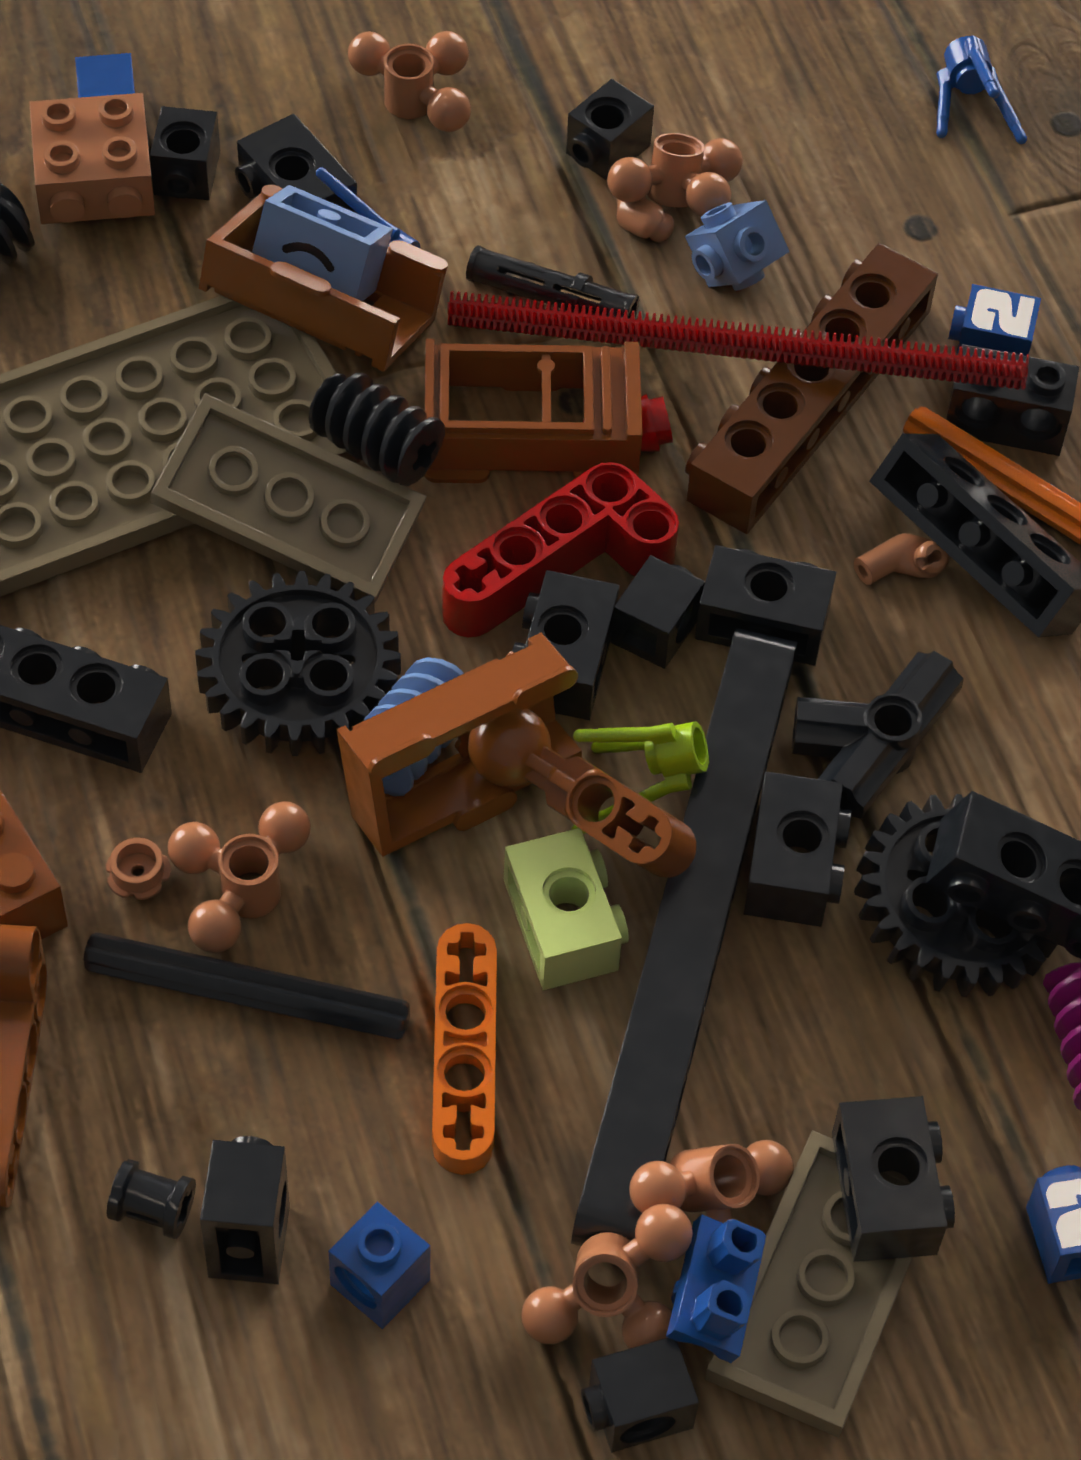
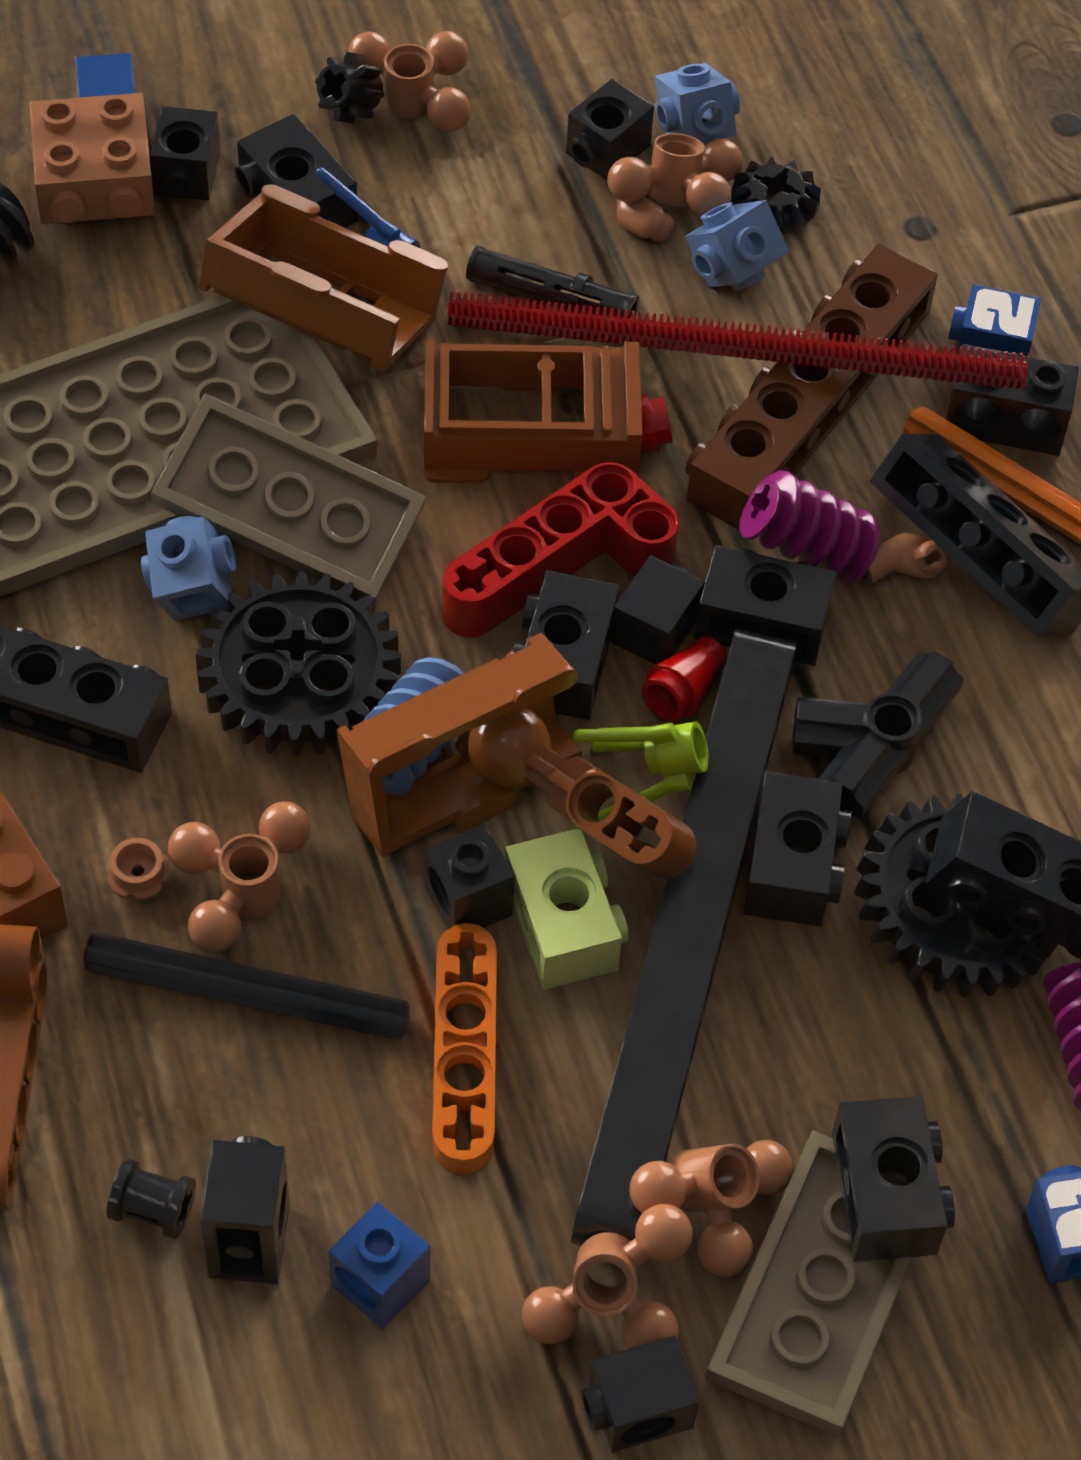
medium blue brick [252,185,393,301] -> none
black piece [308,373,445,486] -> none
blue hips [666,1214,766,1363] -> none
blue plant [936,35,1027,144] -> none
none -> medium blue brick [141,516,236,621]
none -> black gear [315,52,385,124]
none -> black brick [425,824,515,929]
none -> red cone [642,637,727,721]
none -> medium blue brick [655,63,740,145]
none -> black gear [731,156,821,232]
none -> magenta piece [739,470,880,585]

